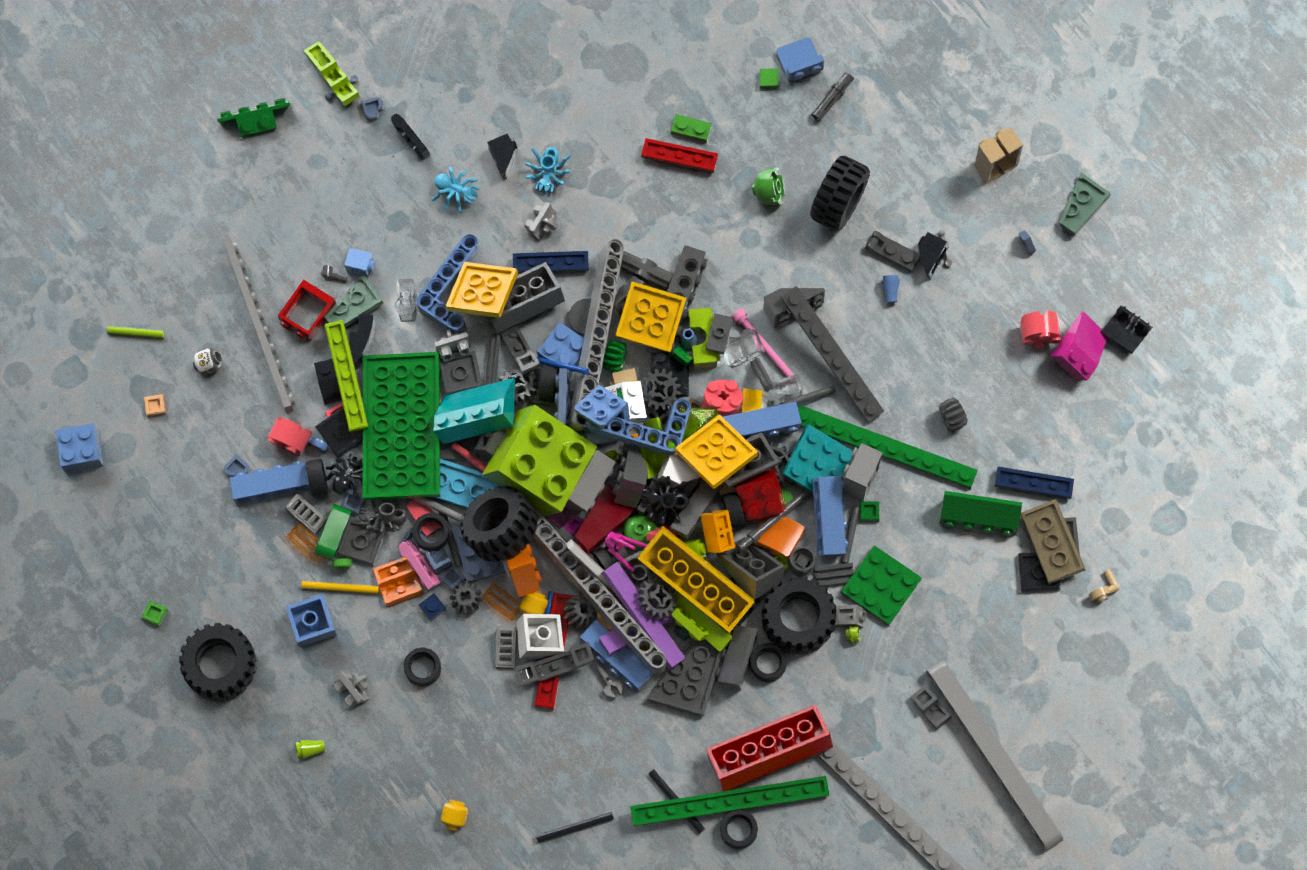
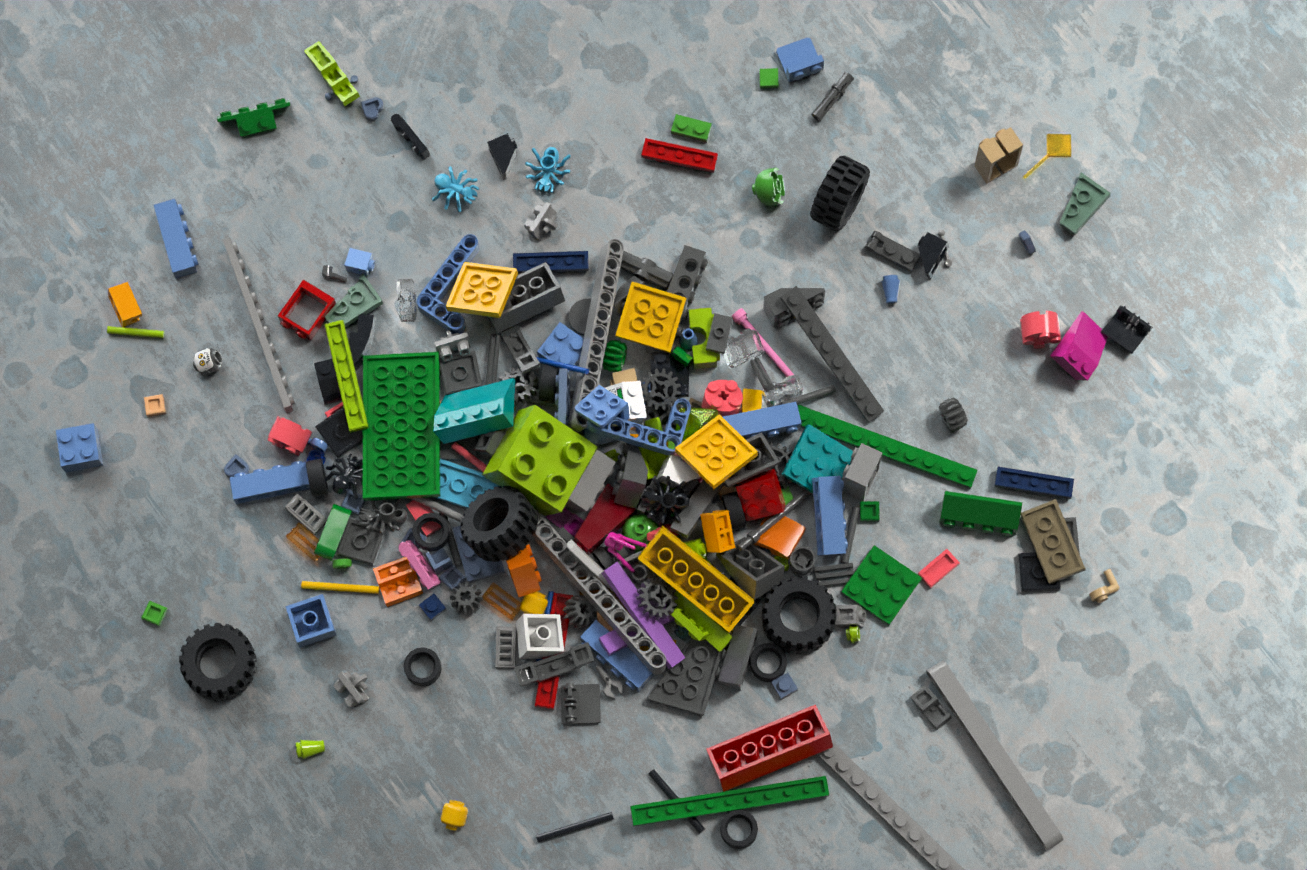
none -> light orange hinge [108,282,142,328]
none -> medium blue brick [154,199,199,279]
none -> clear blue plate [307,449,326,464]
none -> dark grey hinge [560,683,601,724]
none -> sand blue plate [771,672,798,700]
none -> coral tile [918,549,960,589]
none -> clear yellow piece [1023,134,1071,178]

